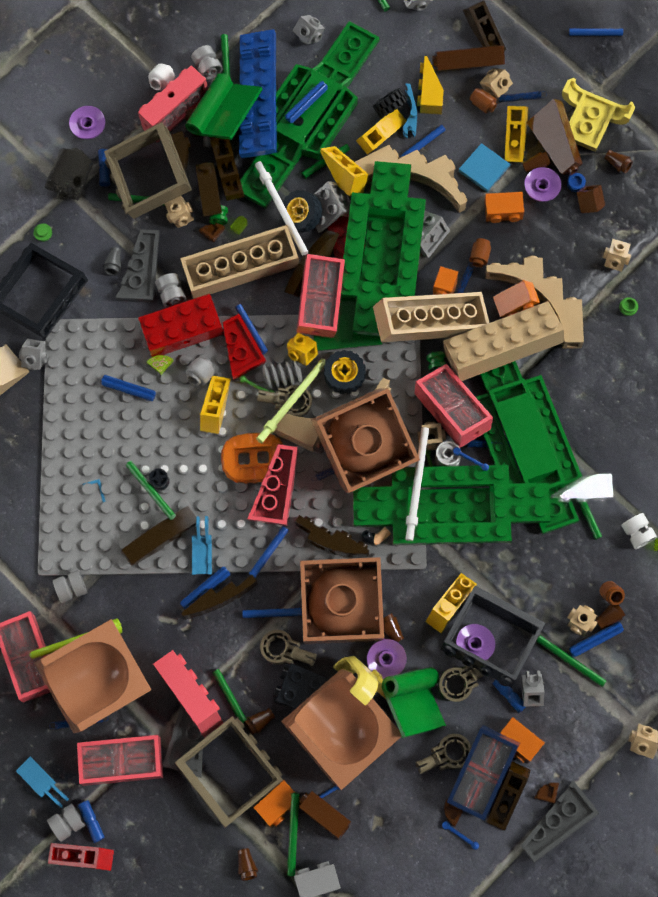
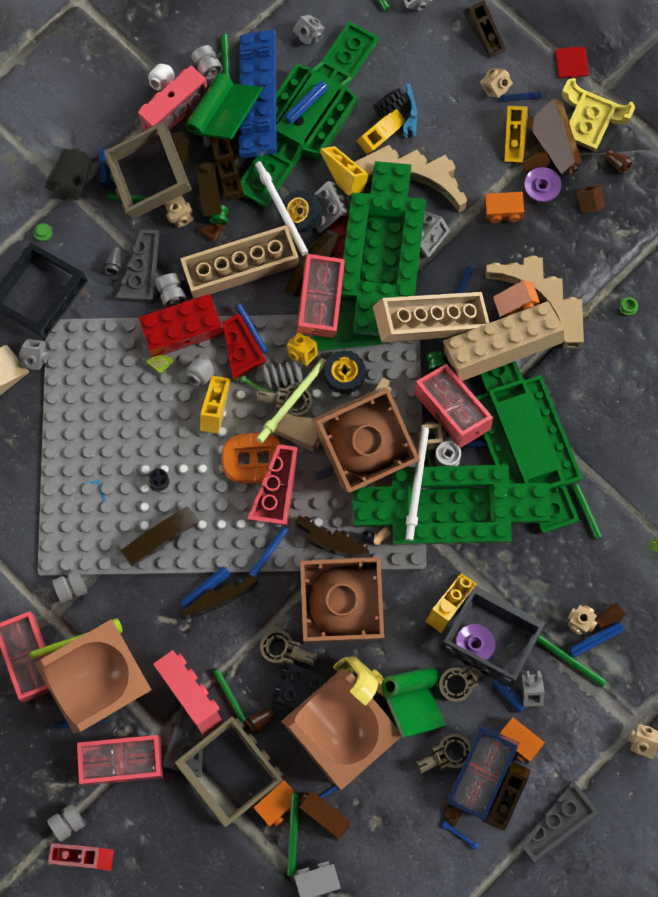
dark azure arm [16,756,69,807] -> none
medium lavender dish [69,106,105,140] -> none
blue piece [77,800,105,843] -> none
blue axle [101,375,156,401] -> none
green bar [126,461,176,520] -> none
dark azure arm [192,516,212,575] -> none
clear neon green piece [230,216,248,235] -> none
reddish brown cone [237,848,258,881] -> none
blue bar [243,608,302,618] -> none
green bar [302,144,350,179] -> none
medium lavender dish [367,639,407,678] -> none
reddish brown cone [383,613,404,642] -> none
blue bar [399,125,445,158] -> none
yellow slope [417,56,444,115] -> none
reddish brown slope [432,45,505,70] -> none
orange brick [433,266,458,295] -> none
blue hinge [453,447,489,471] -> none
dark azure tile [459,143,510,193] -> none
dark orange brick [469,238,491,268] -> none
dark orange brick [470,88,497,114] -> none
reddish brown tile [534,783,559,804] -> none
clear slope [551,474,613,502] -> none
blue tile [567,173,586,192] -> none
blue bar [569,28,623,36] -> none
dark orange brick [600,581,625,605] -> none
tan brick [603,239,631,272] -> none
white wheel [621,513,657,549] -> none
none -> red piece [555,46,589,79]

